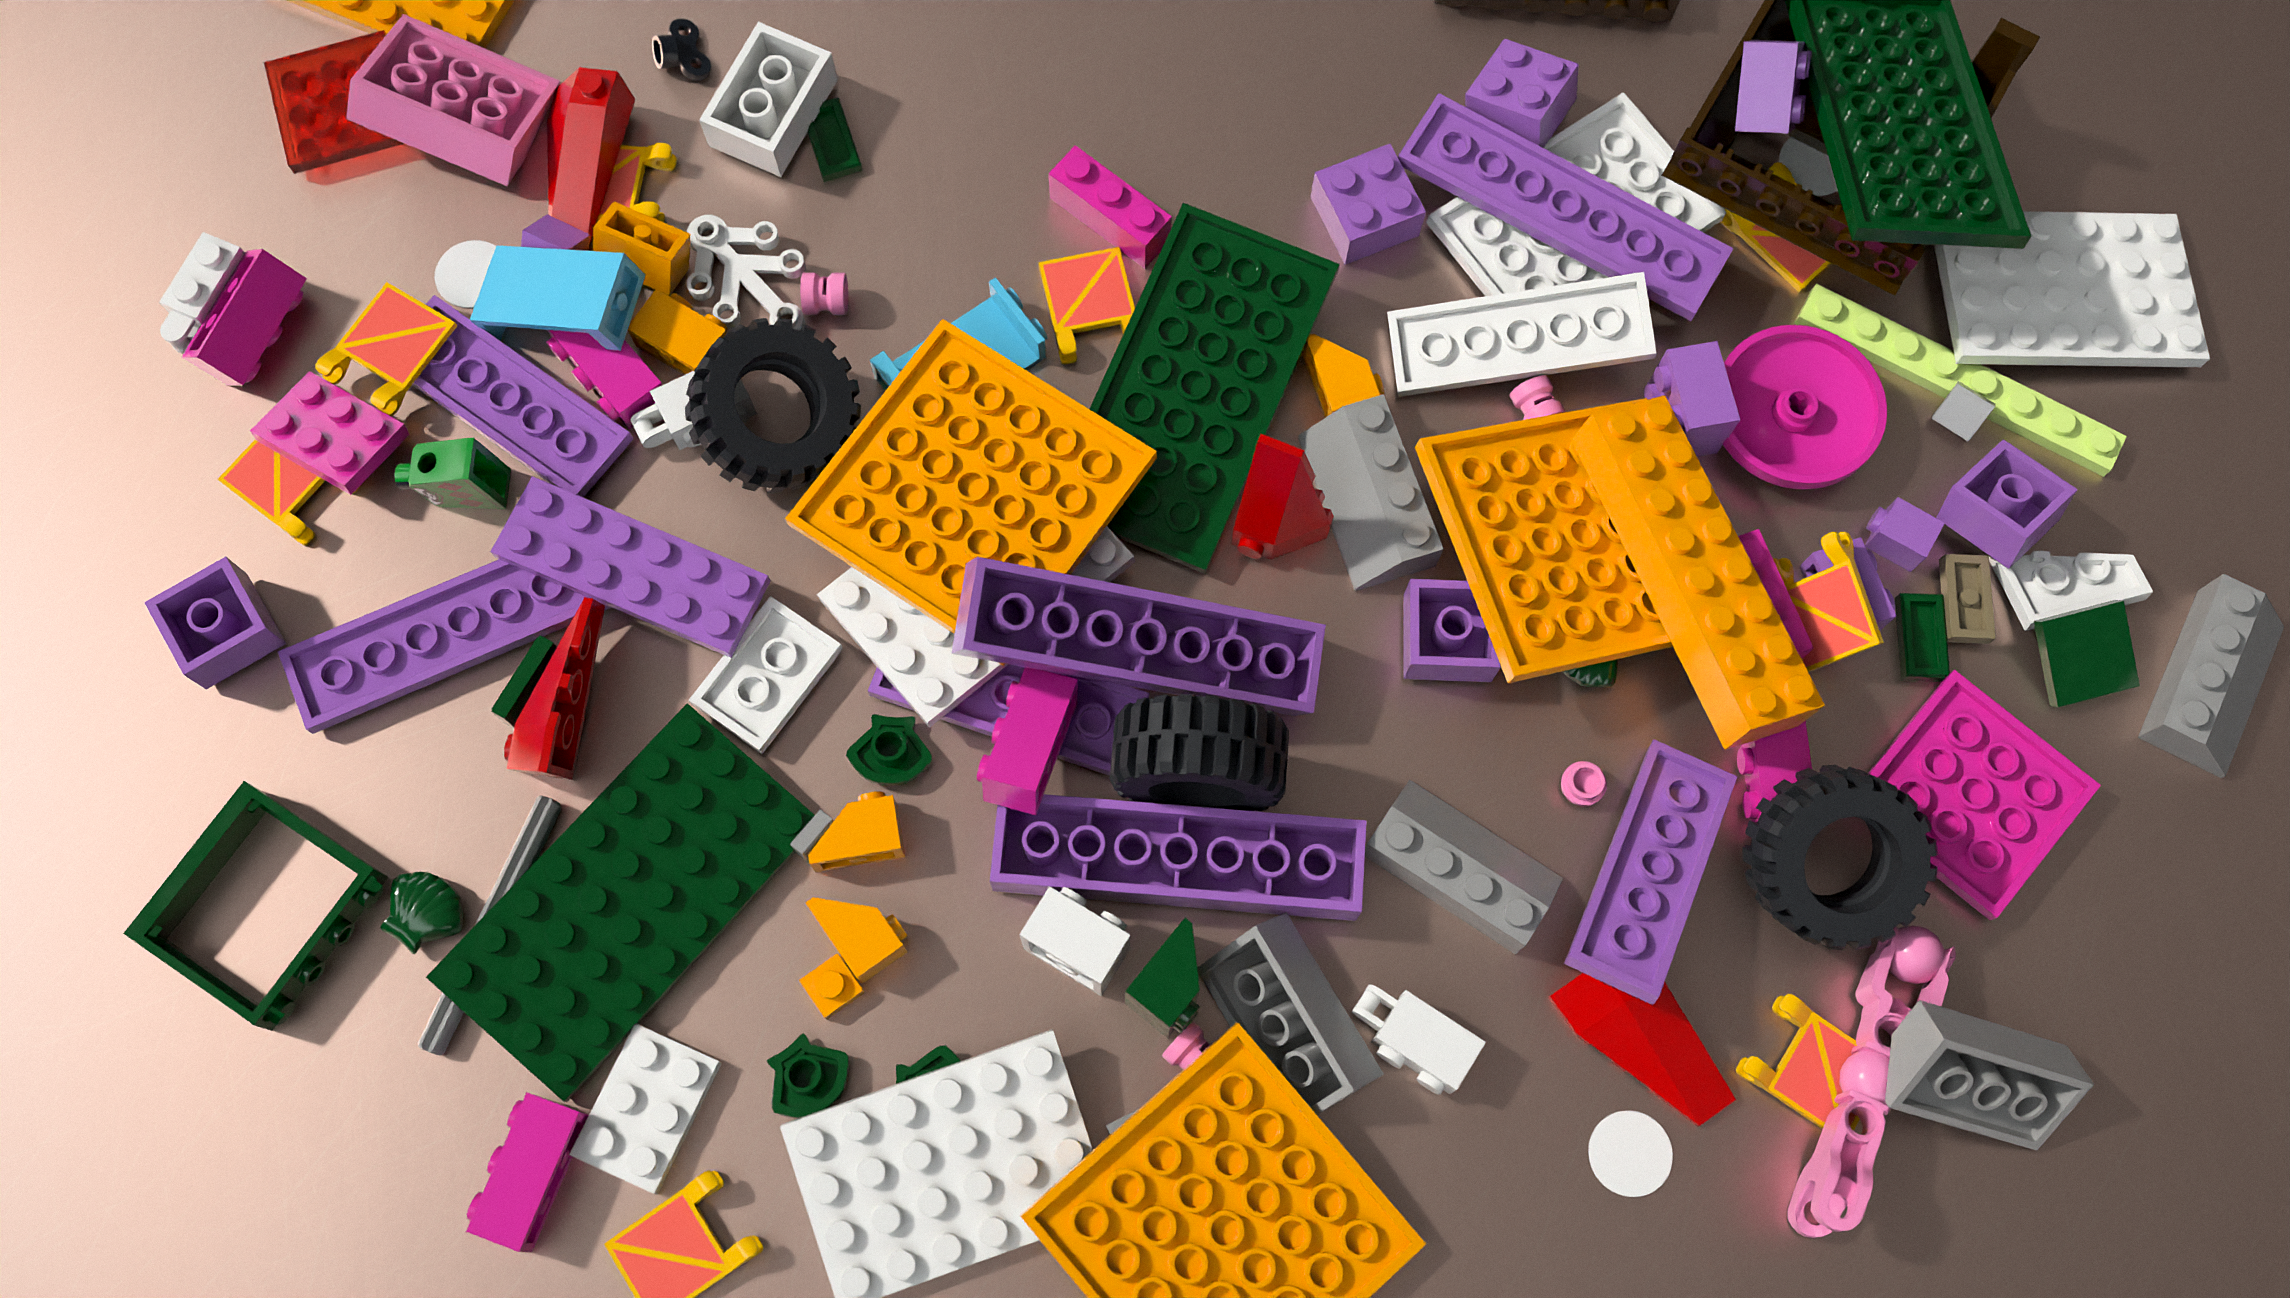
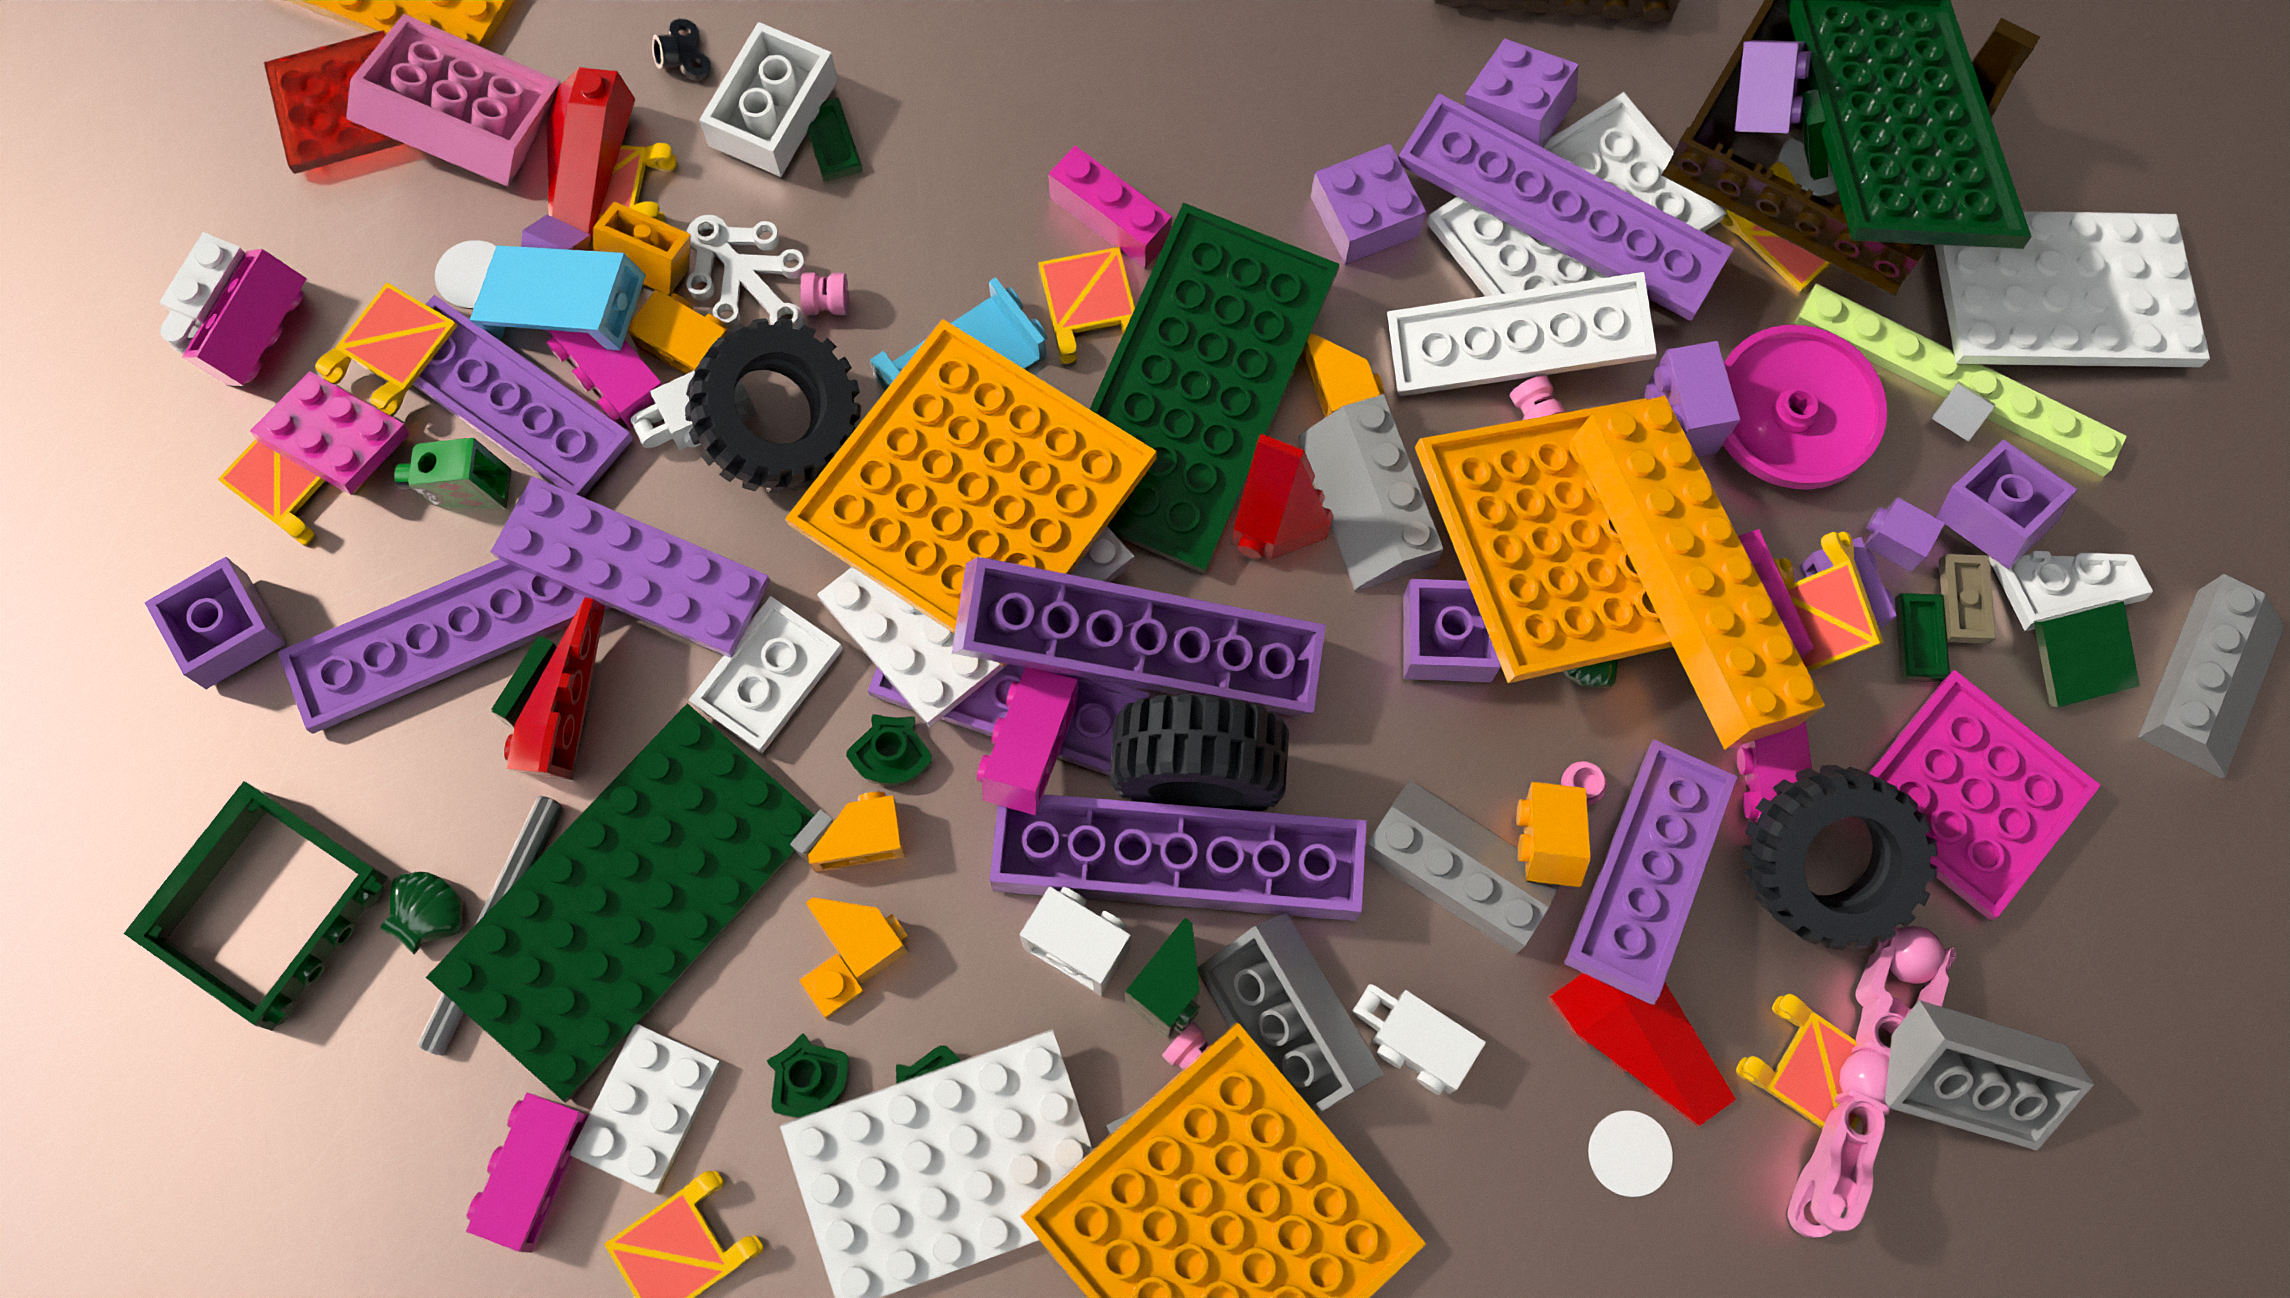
none -> light orange brick [1516,782,1591,887]
none -> dark green tile [1801,89,1829,181]

